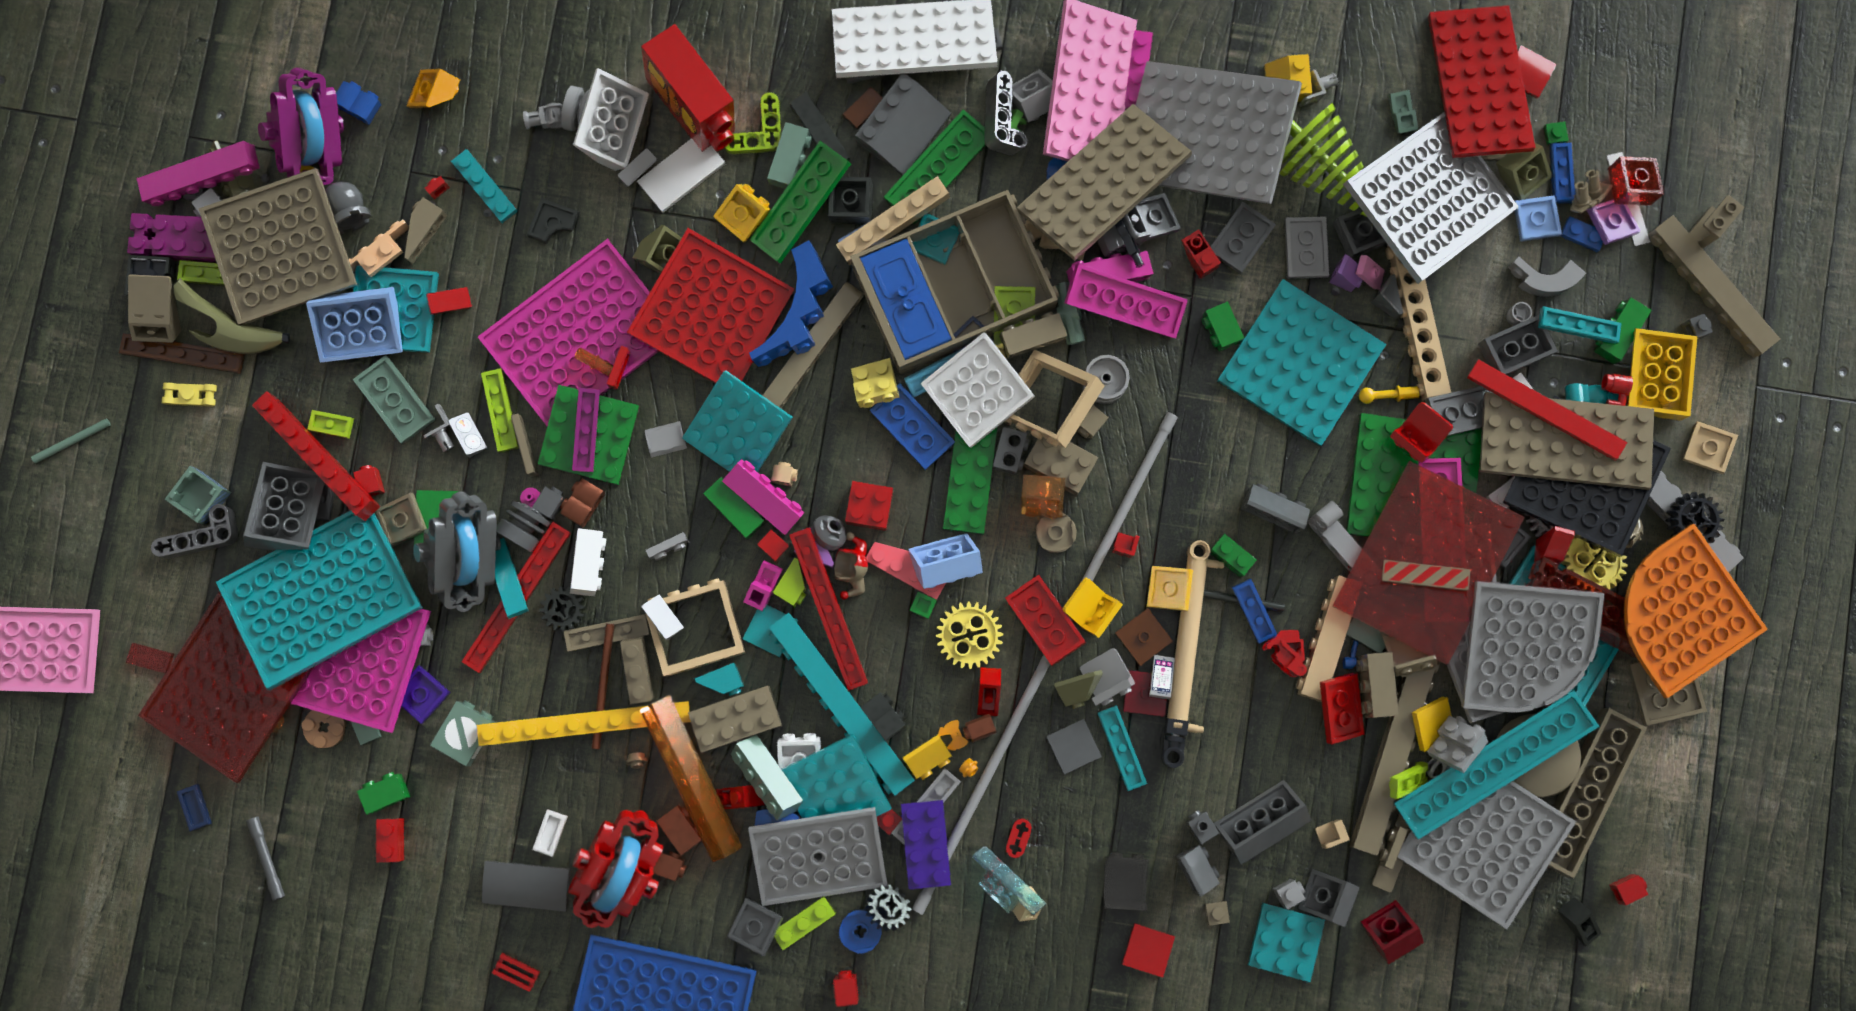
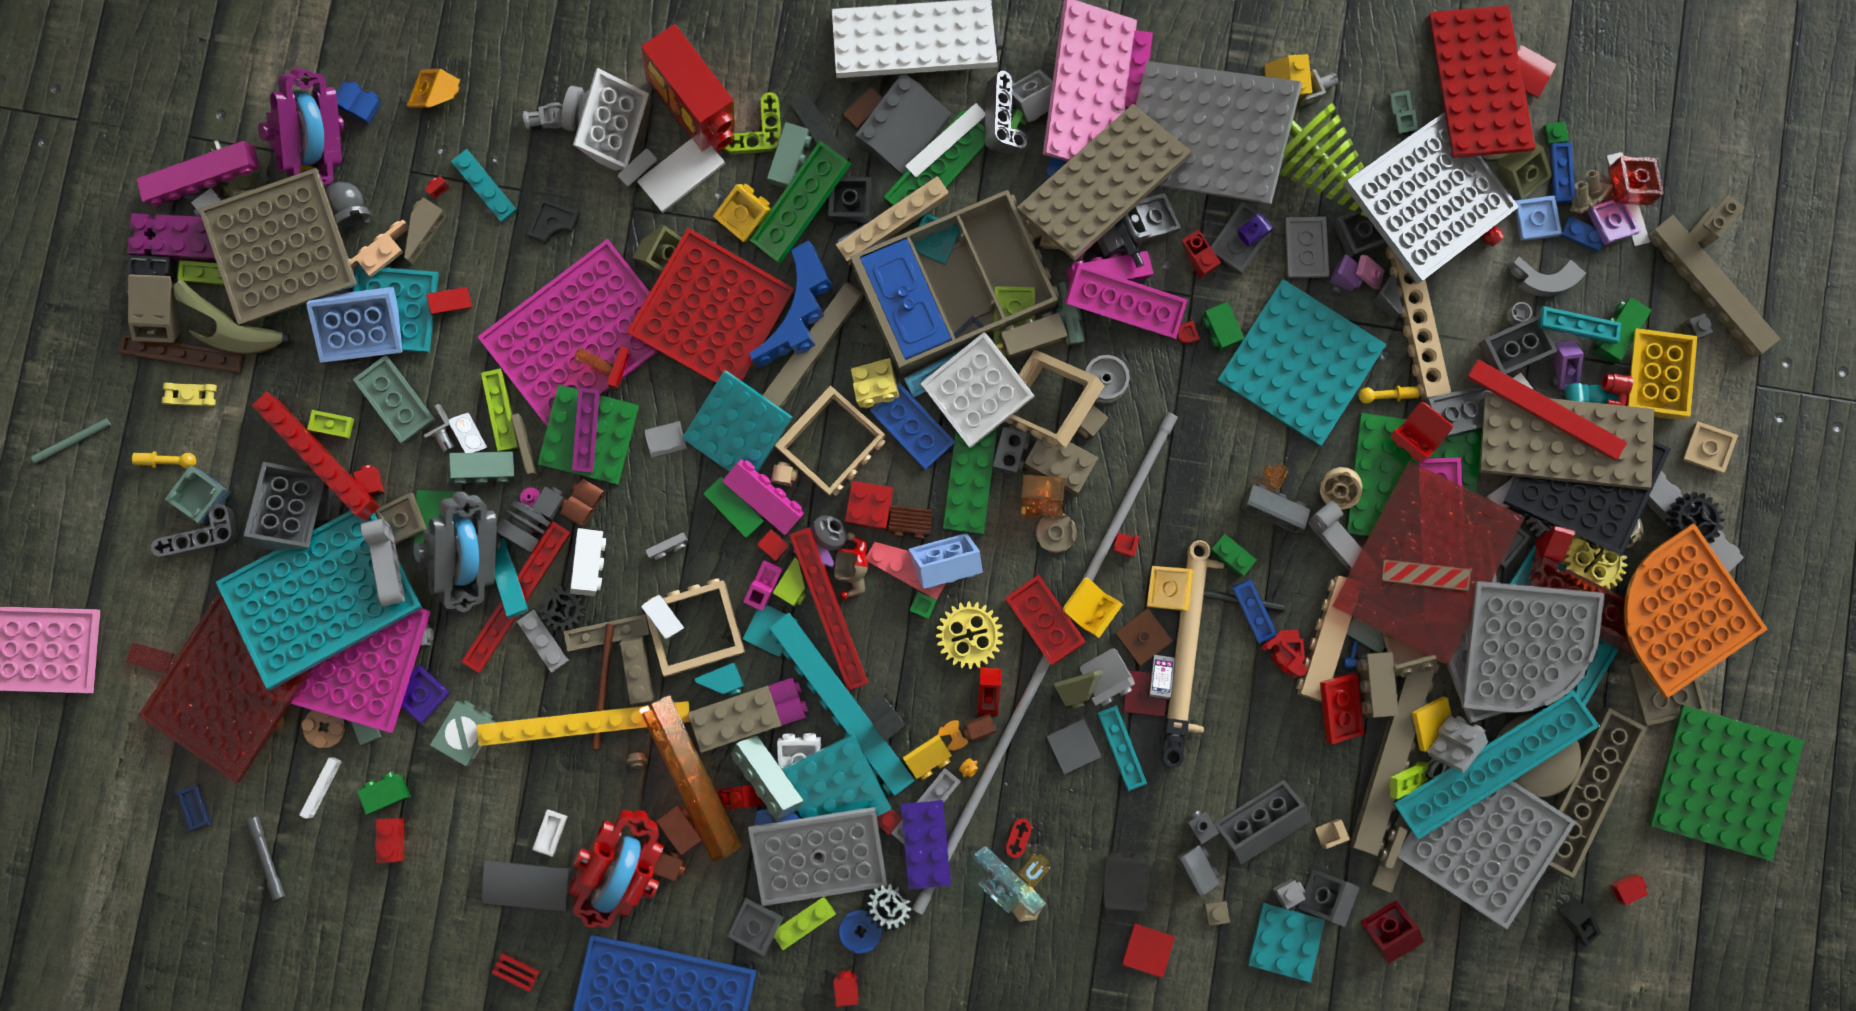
none -> yellow pin [132,451,196,469]
none -> white tile [300,758,342,818]
none -> light grey beam [361,518,405,607]
none -> sand green wedge [446,452,514,484]
none -> light grey plate [517,610,570,673]
none -> magenta brick [769,678,809,725]
none -> tan window [775,385,885,497]
none -> copper brick [889,505,932,539]
none -> white sticker [906,103,985,177]
none -> clear yellow brick [1017,854,1050,888]
none -> red tile [1177,320,1200,344]
none -> dark purple piece [1237,212,1274,247]
none -> clear orange tile [1263,462,1288,489]
none -> tan cylinder [1320,467,1363,509]
none -> red plate [1482,226,1504,247]
none -> medium lavender slope [1553,340,1584,390]
none -> green plate [1648,705,1805,861]

